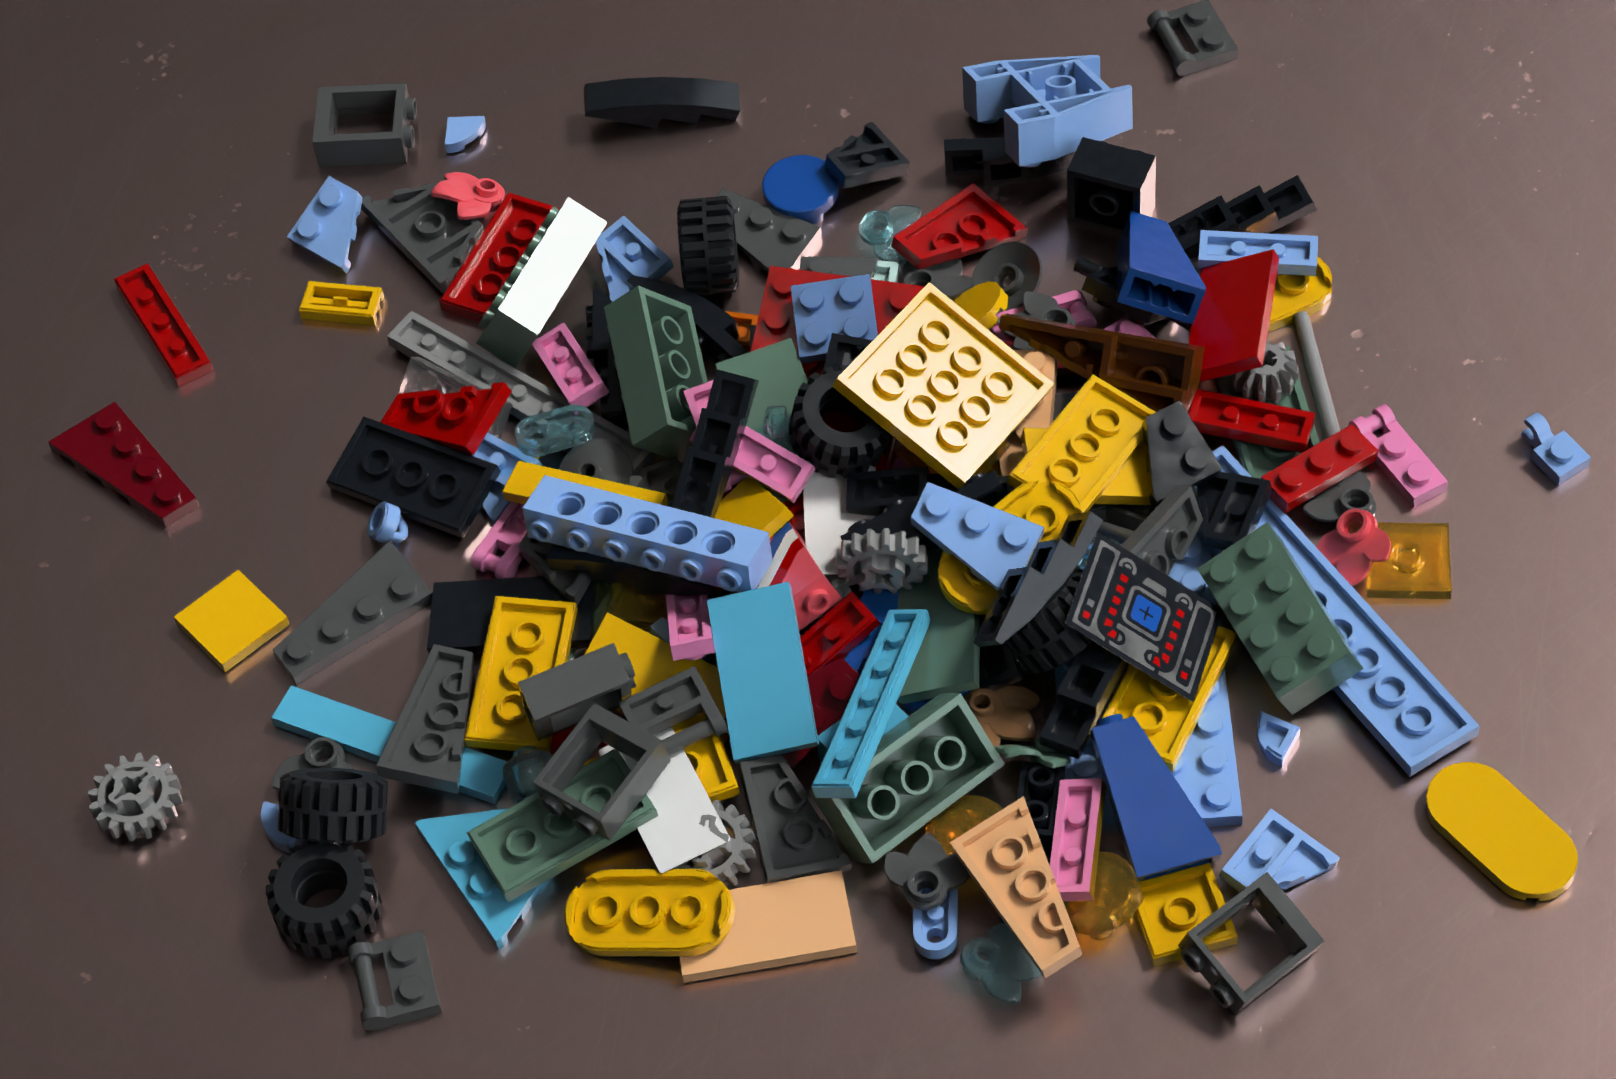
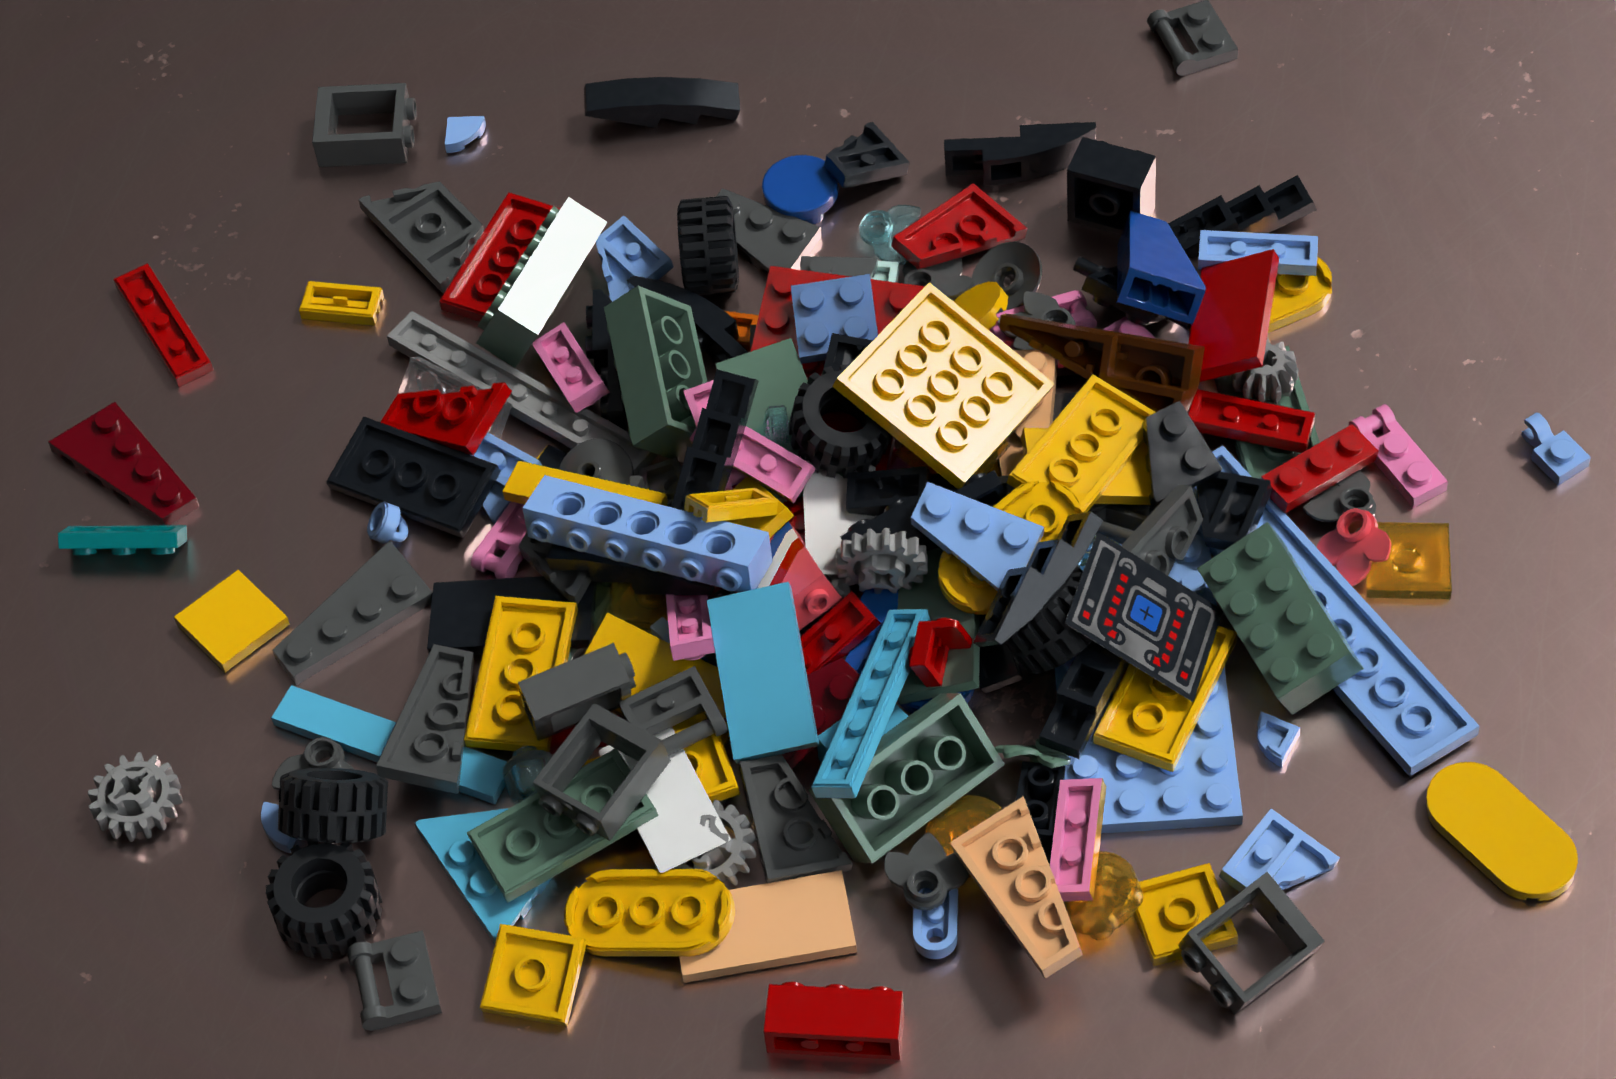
light blue wing [287,176,363,274] -> none
coral plate [431,172,505,220] -> none
clear light blue plate [515,405,595,457] -> none
clear light blue plate [960,924,1042,1003] -> none
light blue wedge [962,55,1133,167] -> none
medium nougat plate [964,685,1040,747] -> none
blue slope [1090,714,1222,883] -> none
light grey bar [1293,311,1340,439] -> none
none -> teal plate [58,525,187,555]
none -> yellow tile [480,924,587,1027]
none -> yellow tile [684,488,778,523]
none -> red brick [763,982,905,1060]
none -> red bracket [908,617,973,687]

